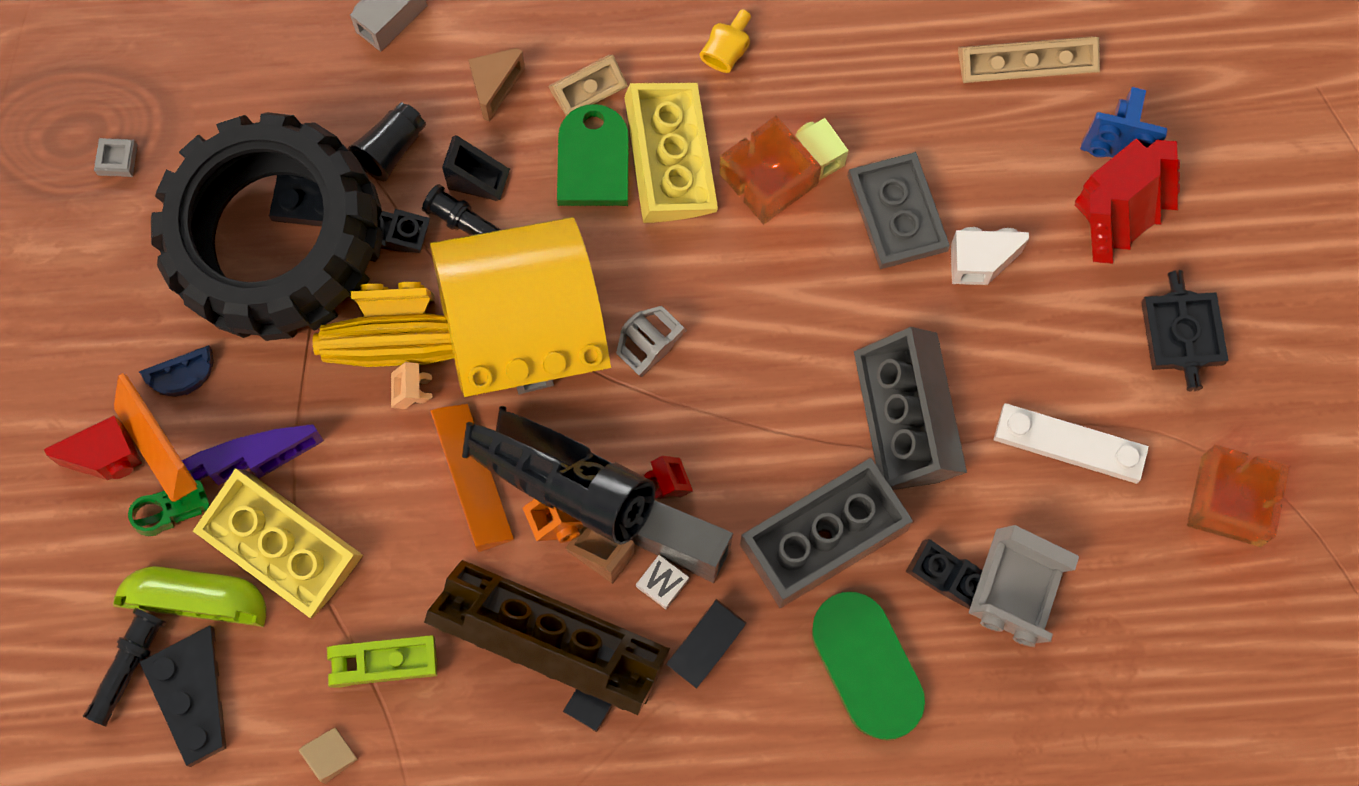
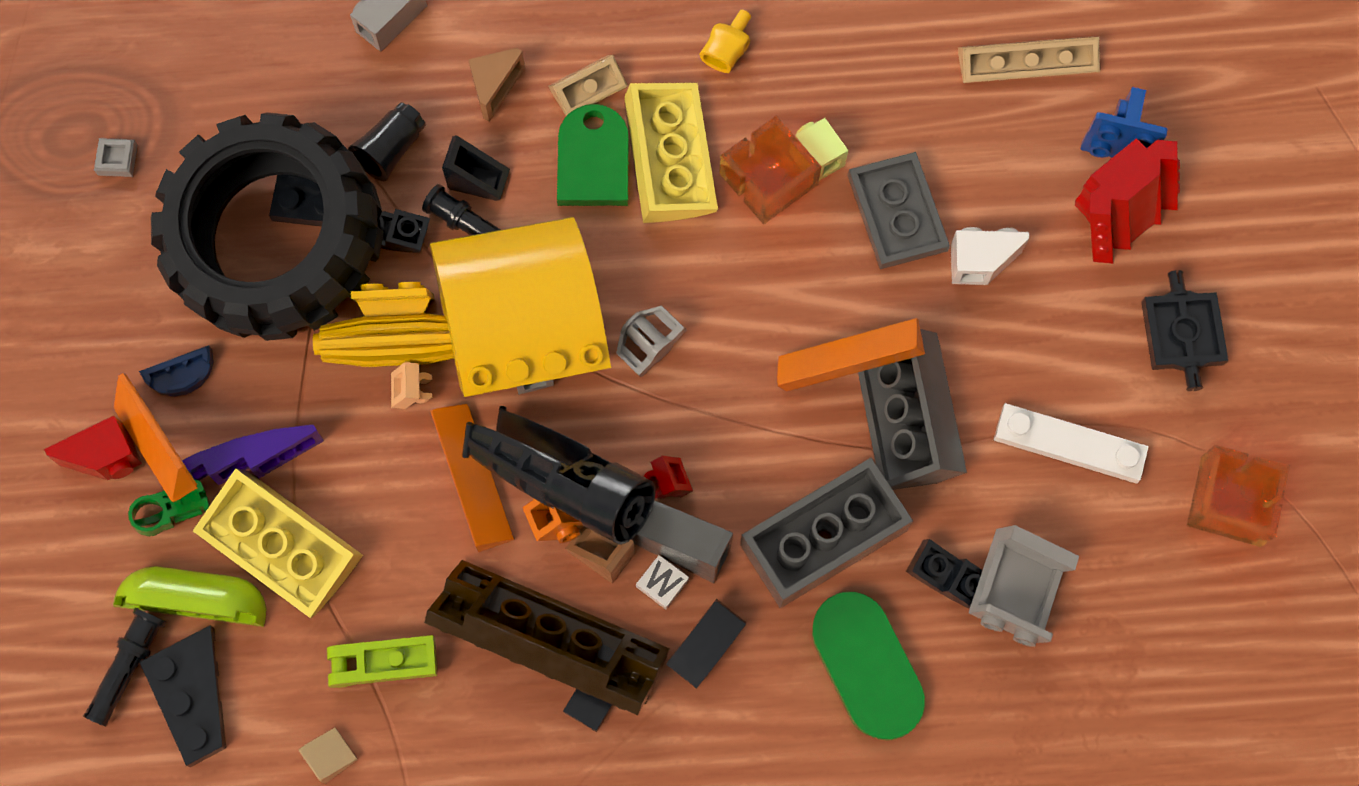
none -> orange slope [777,318,925,392]

